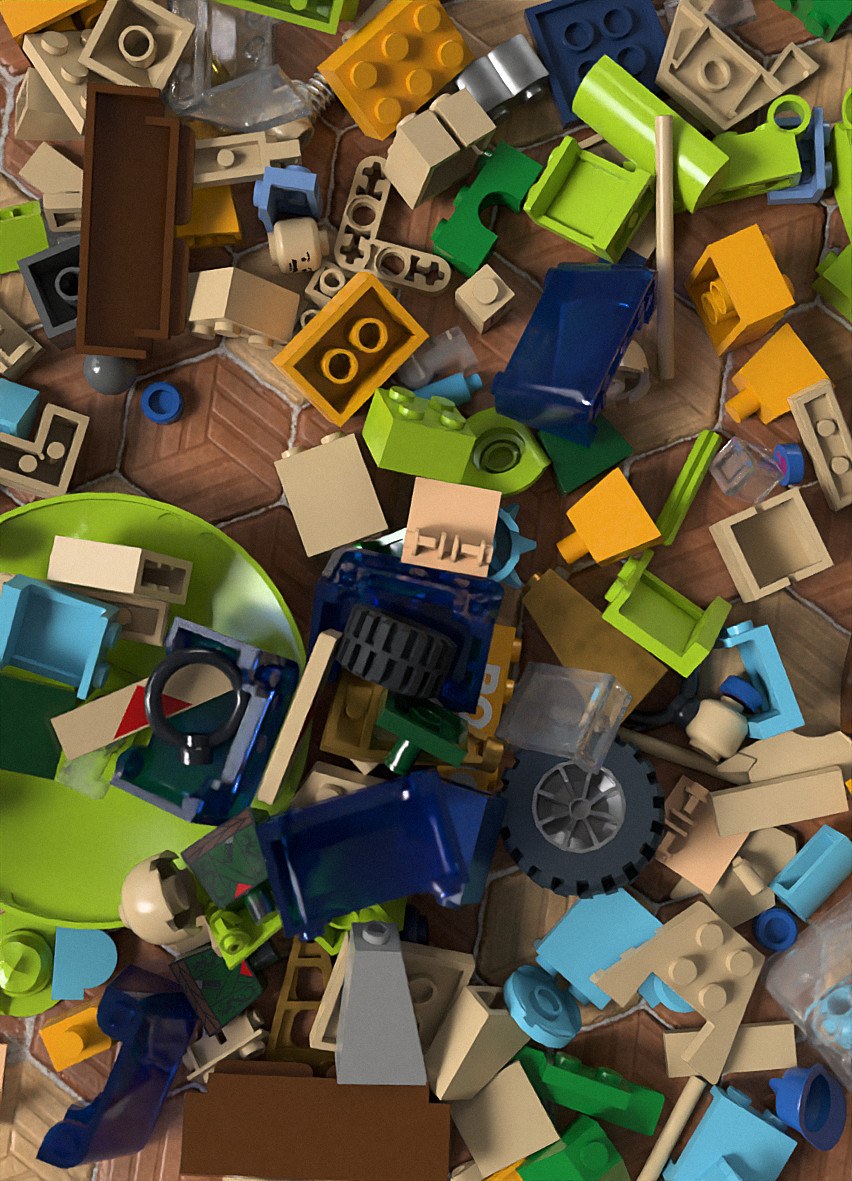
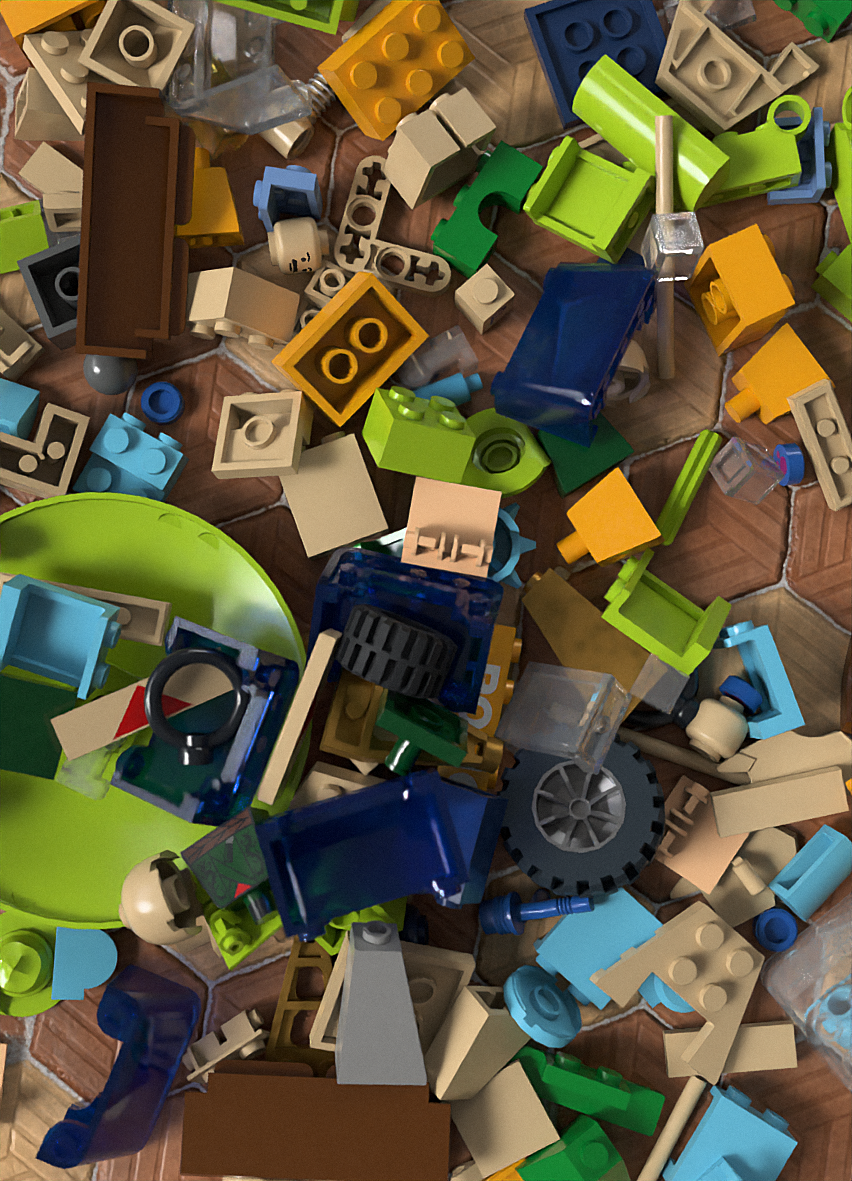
light orange torso [39,985,139,1072] -> none
tan slope [47,535,193,605] -> none
torso [168,938,281,1038] -> none
tan hinge [193,131,302,190] -> none
flat silver brick [452,33,549,127] -> none
tan piece [708,487,834,603] -> none
blue piece [769,1063,846,1151] -> none
none -> medium azure plate [72,412,189,503]
none -> tan plate [212,389,314,479]
none -> blue piece [479,889,594,935]
none -> clear panel [629,653,690,715]
none -> clear panel [641,212,705,282]

